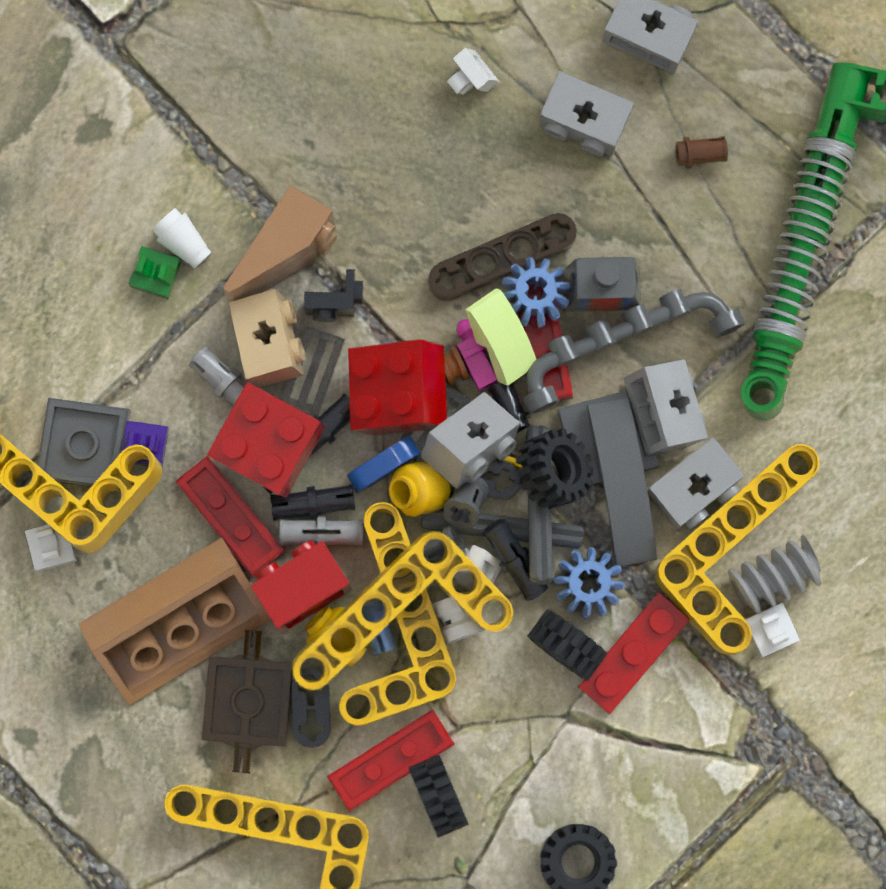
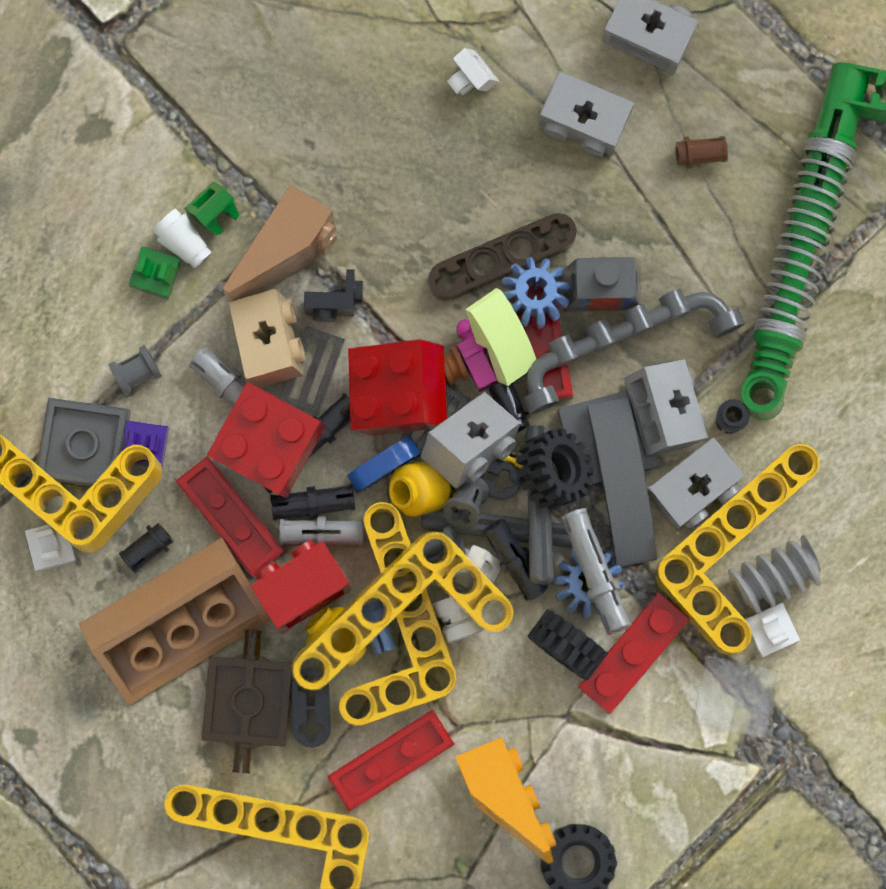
black tyre [408,754,469,838] -> none
none -> dark grey bush [108,345,162,396]
none -> black pin [119,523,174,574]
none -> green tile [184,181,239,235]
none -> light orange slope [455,737,557,864]
none -> light grey pin [561,508,632,635]
none -> clear piece [693,656,778,738]
none -> black pin [716,399,750,434]

